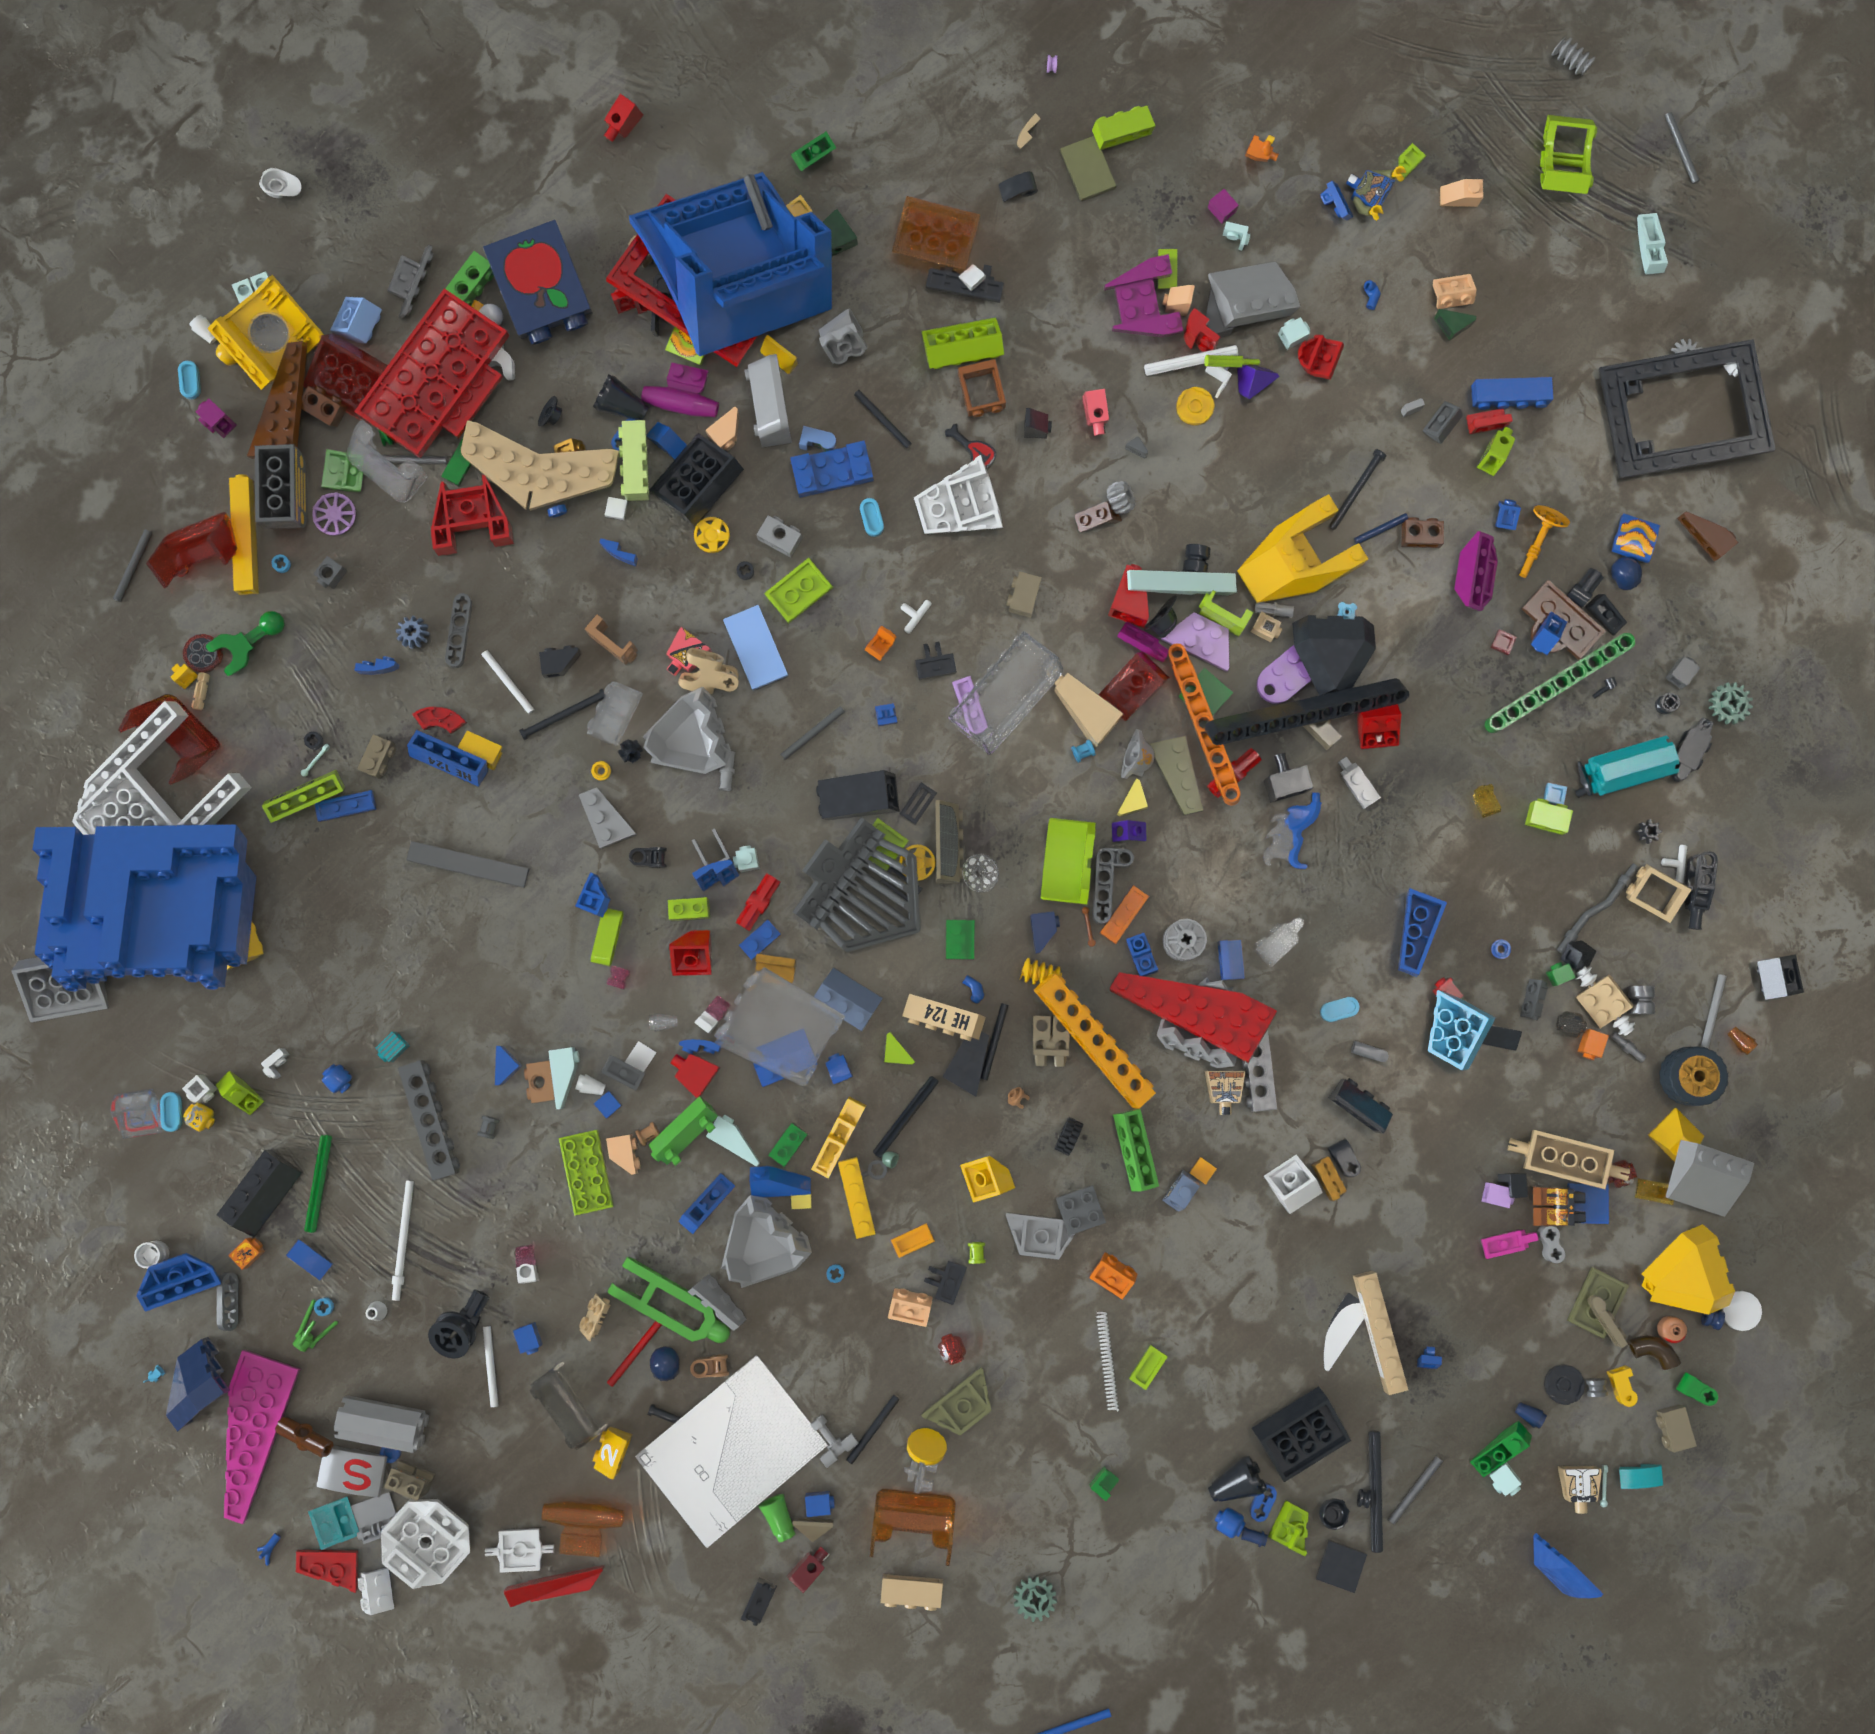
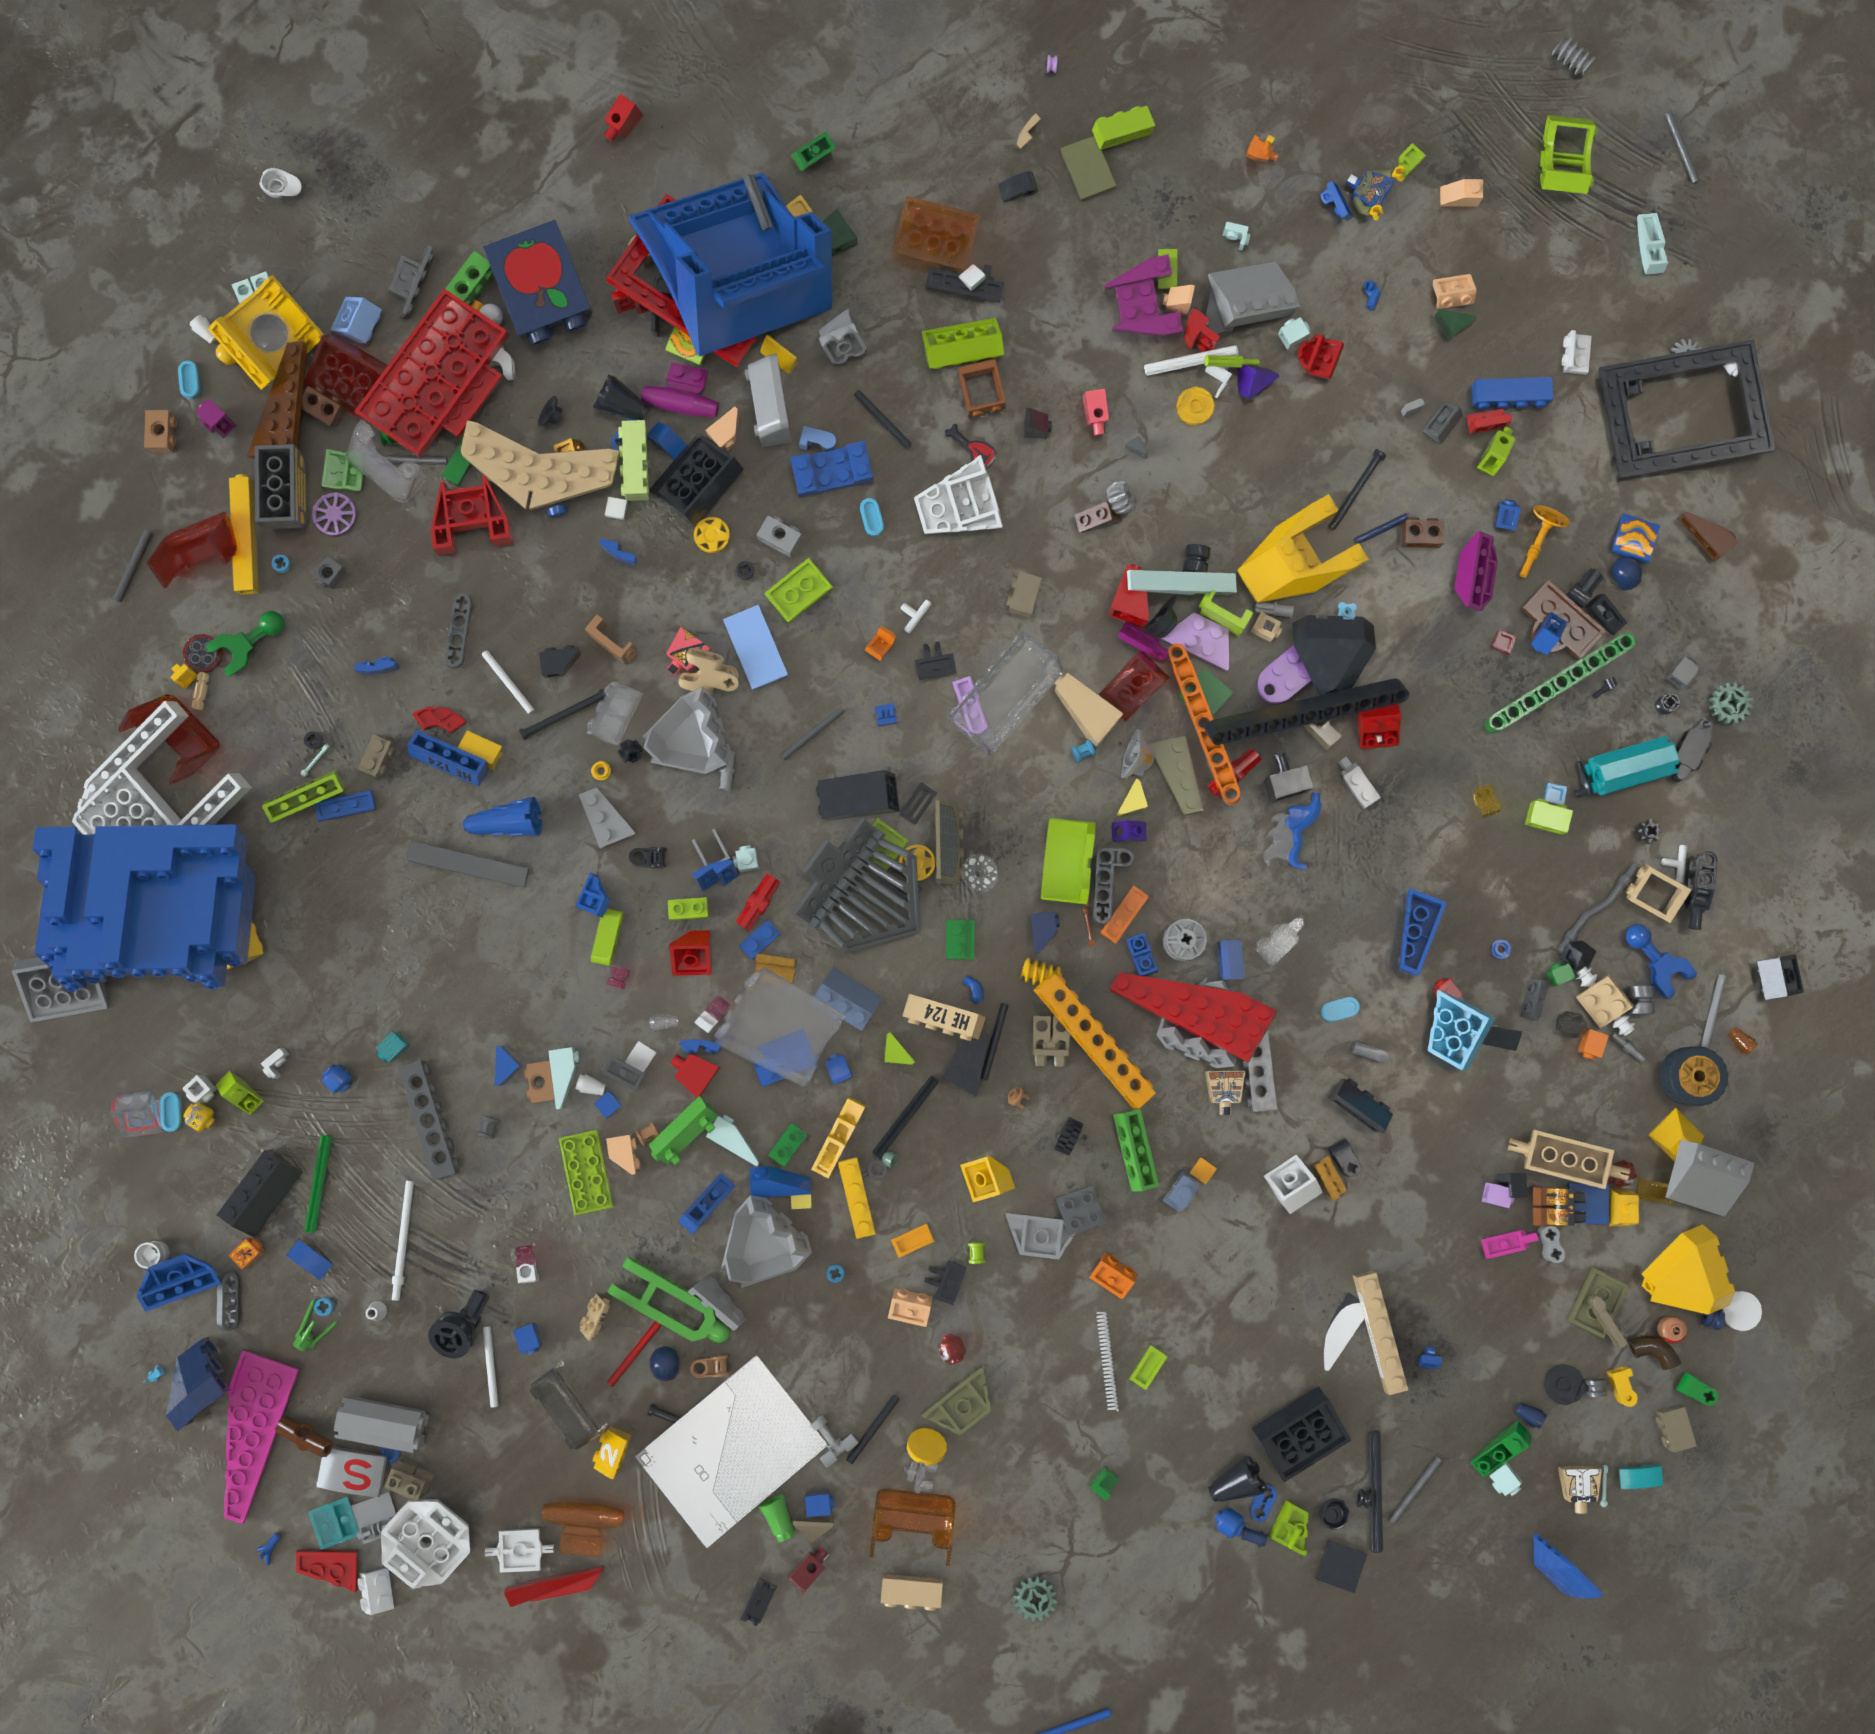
sand blue gear [396,616,430,649] -> none
magenta panel [1208,189,1239,224] -> none
none -> medium nougat brick [144,410,177,453]
none -> blue cone [463,797,542,837]
none -> white bracket [1562,330,1591,375]
none -> yellow torso [1609,1188,1639,1227]
none -> blue piece [1626,924,1697,999]

